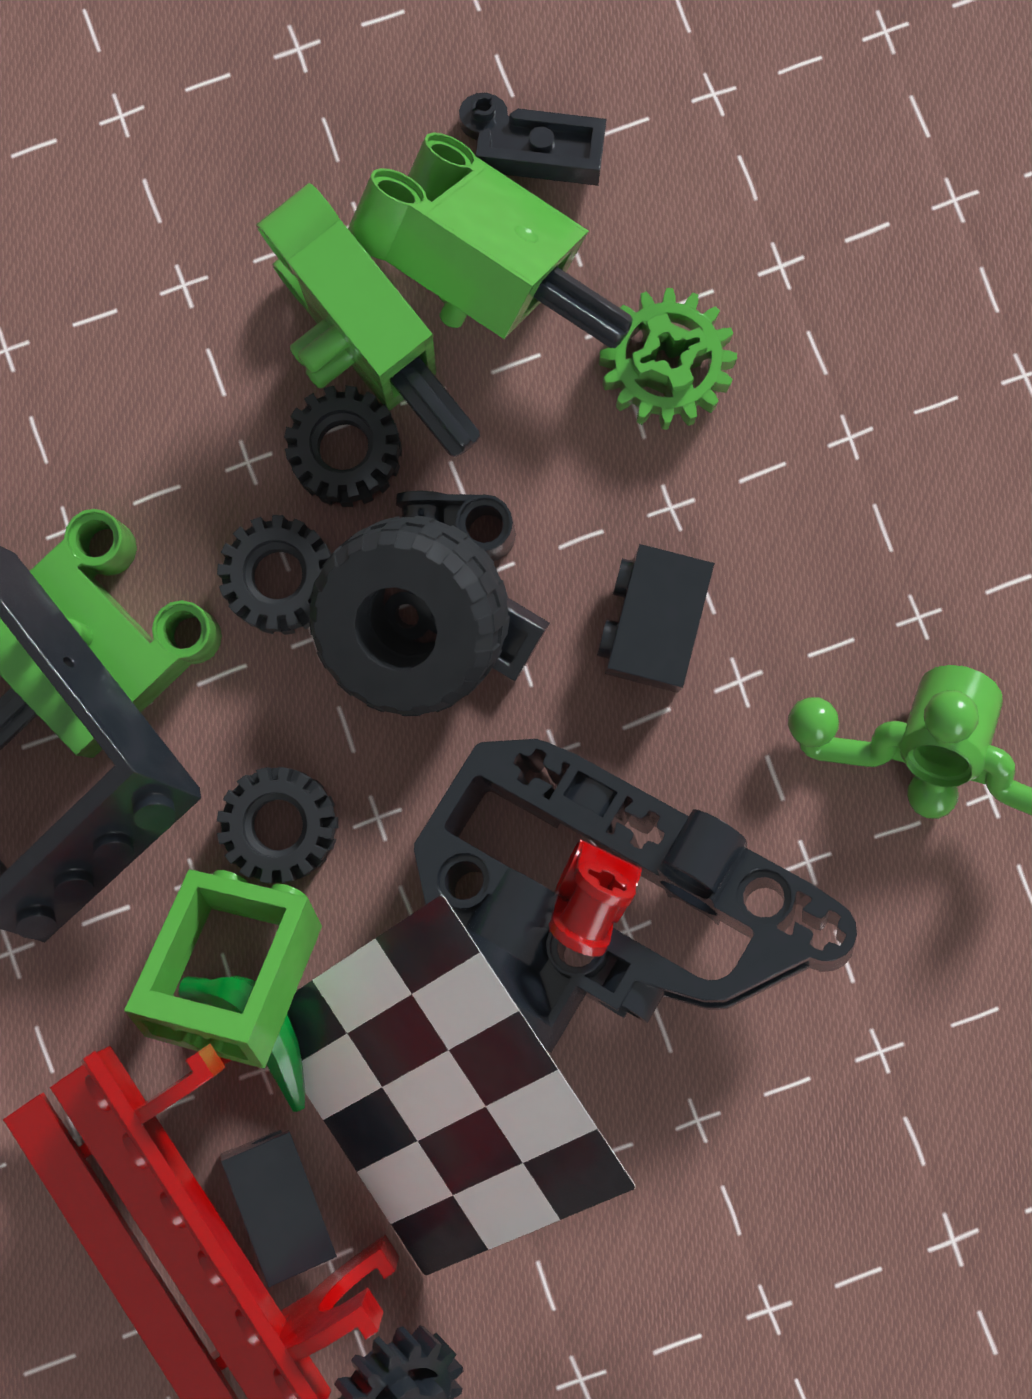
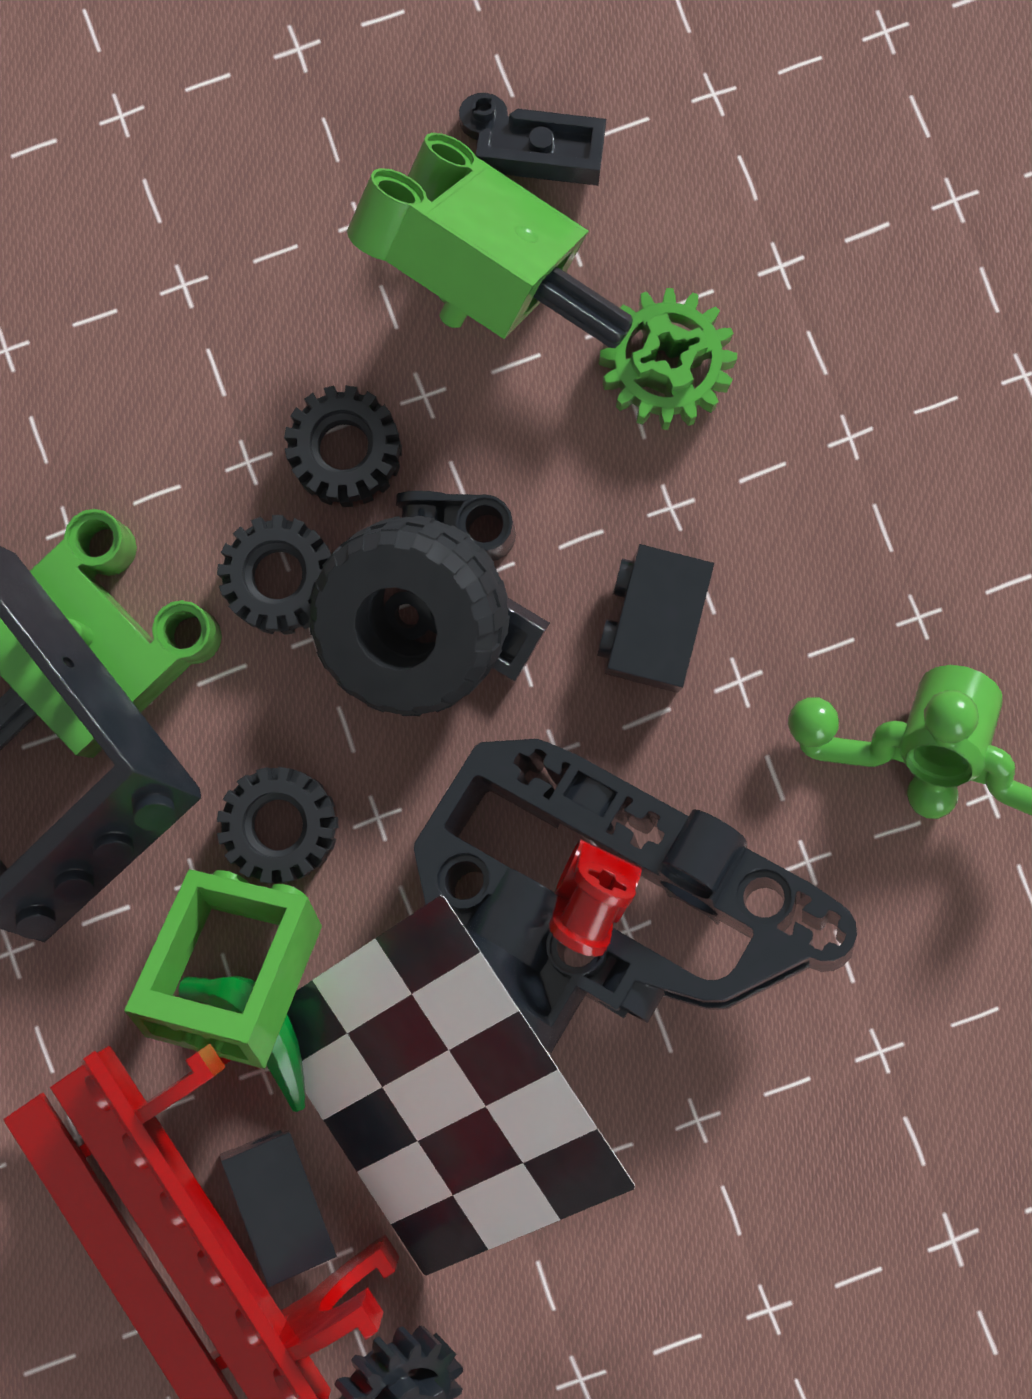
bright green piece [256,183,480,457] -> none

